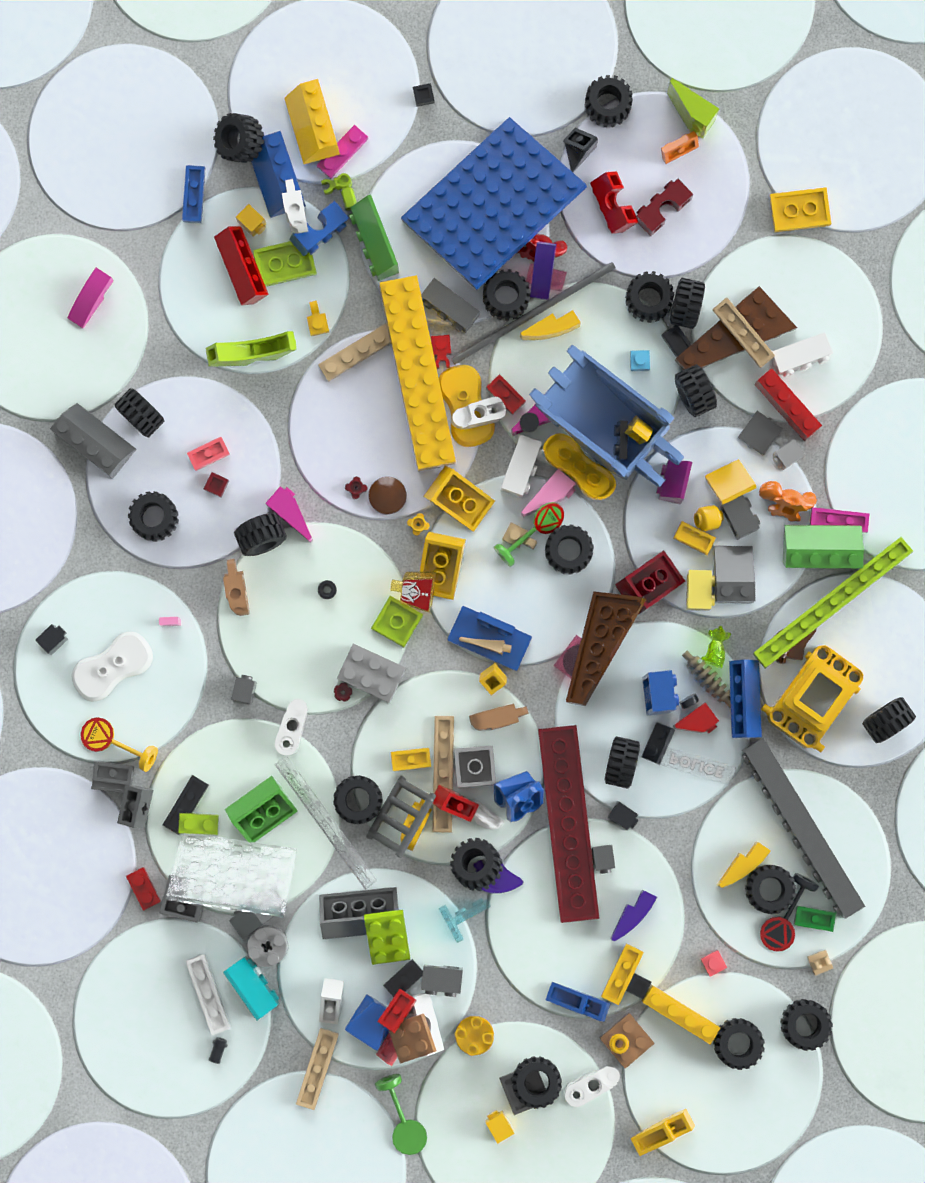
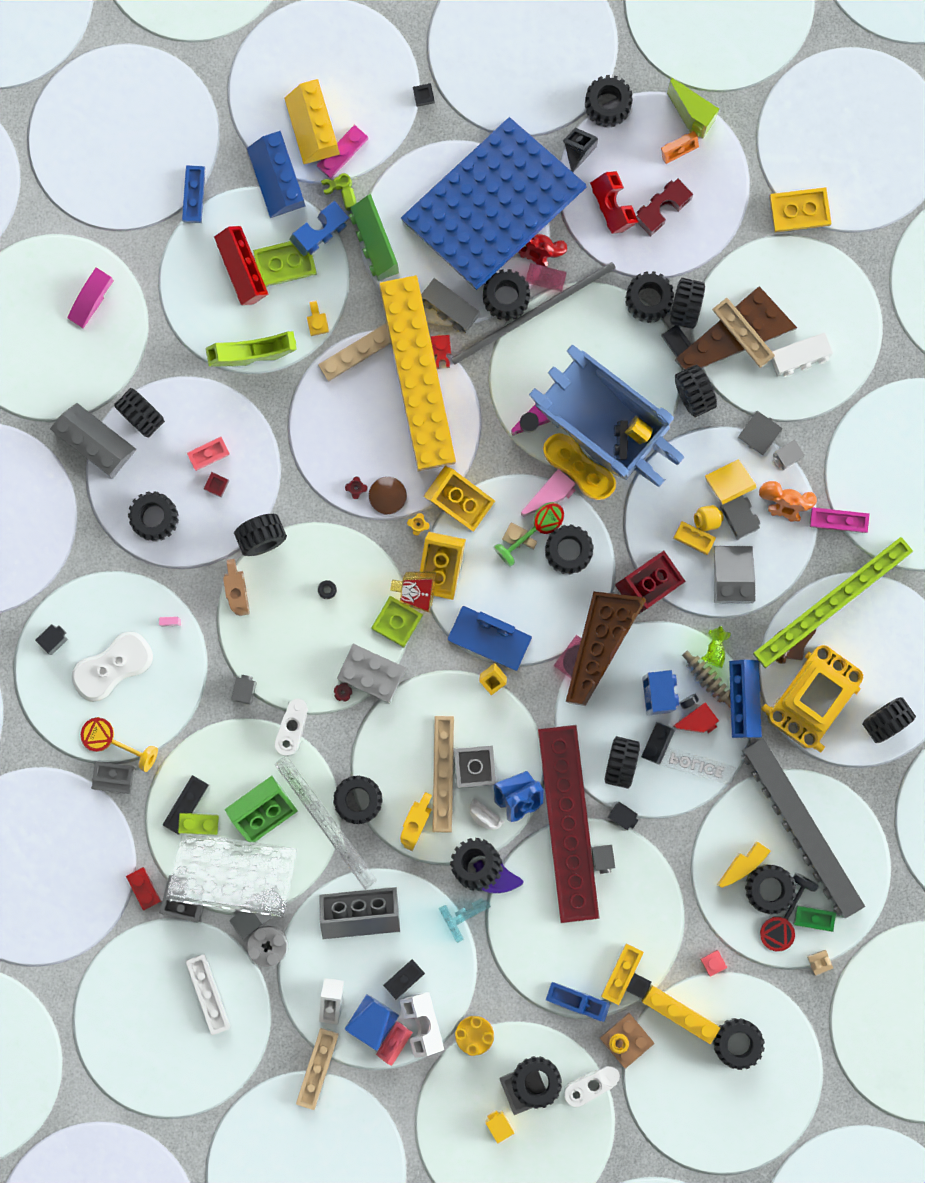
dark grey brick [117,785,154,828] -> none
black pin [208,1037,228,1064] -> none
black tyre [213,113,264,163] -> none
slope [223,956,280,1021] -> none
yellow brick [236,204,266,237] -> none
dark pink slope [265,486,313,542] -> none
white piece [282,179,308,234] -> none
lime plate [364,910,410,965] -> none
dark grey bar [366,775,436,858] -> none
bright green piece [375,1074,427,1155] -> none
red plate [377,989,417,1034] -> none
medium nougat plate [389,1013,437,1064] -> none
yellow plate [391,748,431,771] -> none
dark grey brick [421,965,463,997] -> none
red slope [433,785,479,822] -> none
yellow plate [439,365,495,447] -> none
white piece [451,397,506,430] -> none
tan piece [459,637,512,655] -> none
medium nougat piece [469,703,529,731] -> none
red plate [486,374,526,415] -> none
white brick [501,435,543,498] -> none
yellow slope [520,310,581,340] -> none
dark purple slope [530,241,557,300] -> none
dark purple slope [610,890,657,941] -> none
medium azure plate [630,350,650,371] -> none
yellow slope [631,1109,695,1156] -> none
magenta slope [656,460,692,504] -> none
light yellow brick [686,570,715,611] -> none
red brick [754,368,822,441] -> none
black tyre [780,999,833,1051] -> none
slope [783,525,864,568] -> none

